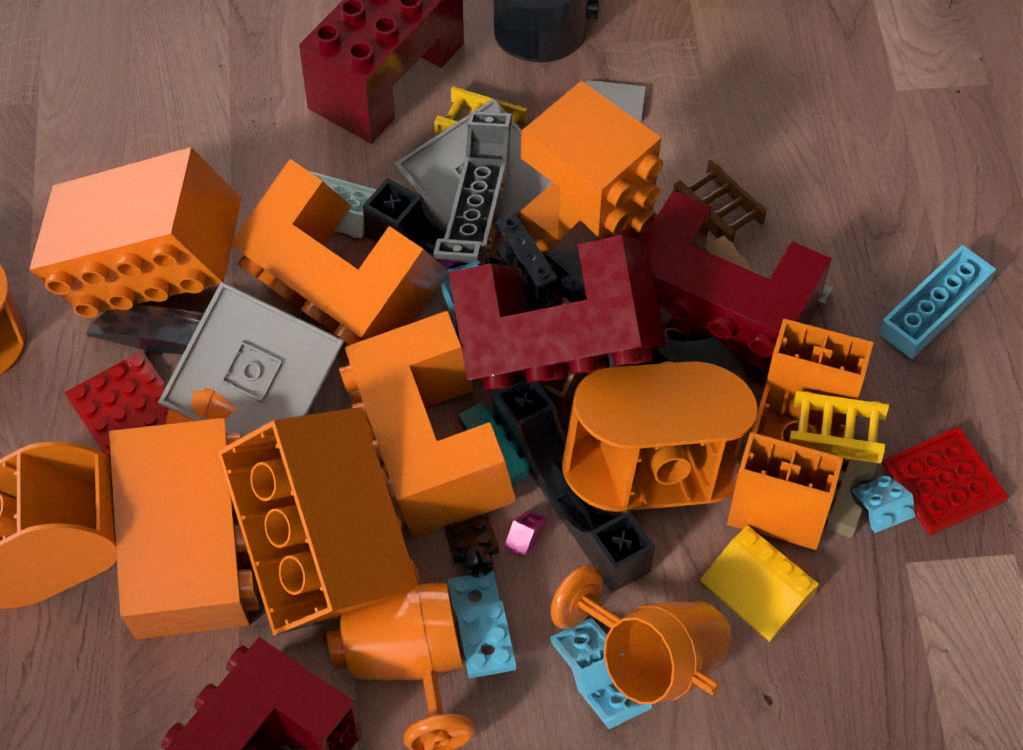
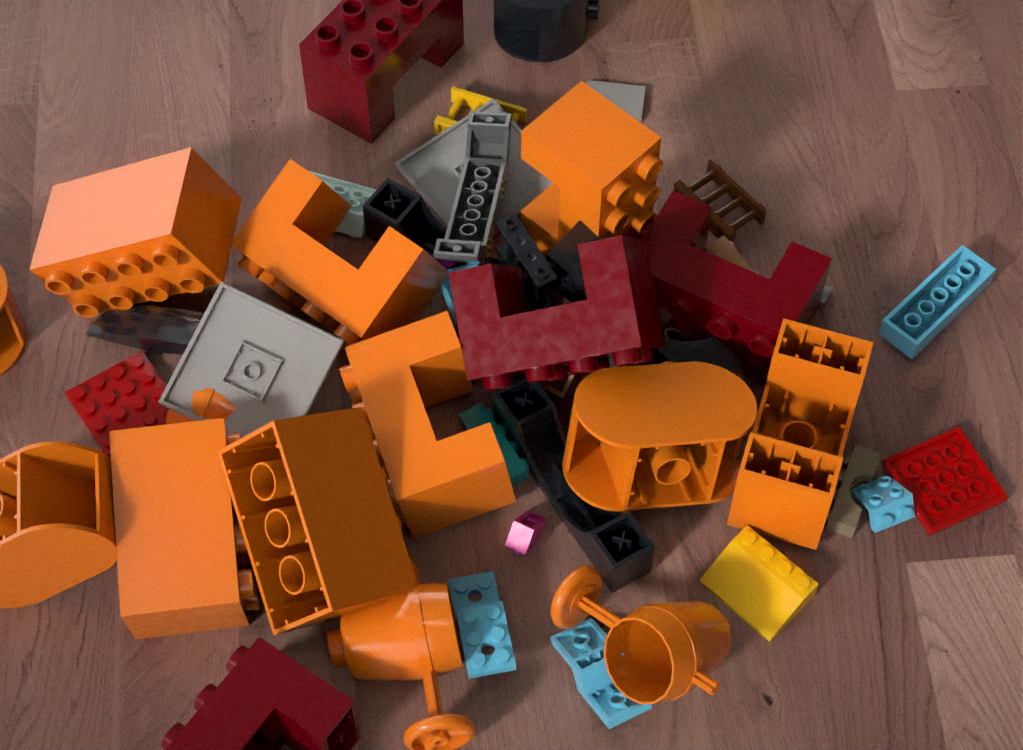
black plate [444,516,499,578] -> none
yellow fence [789,391,889,463] -> none

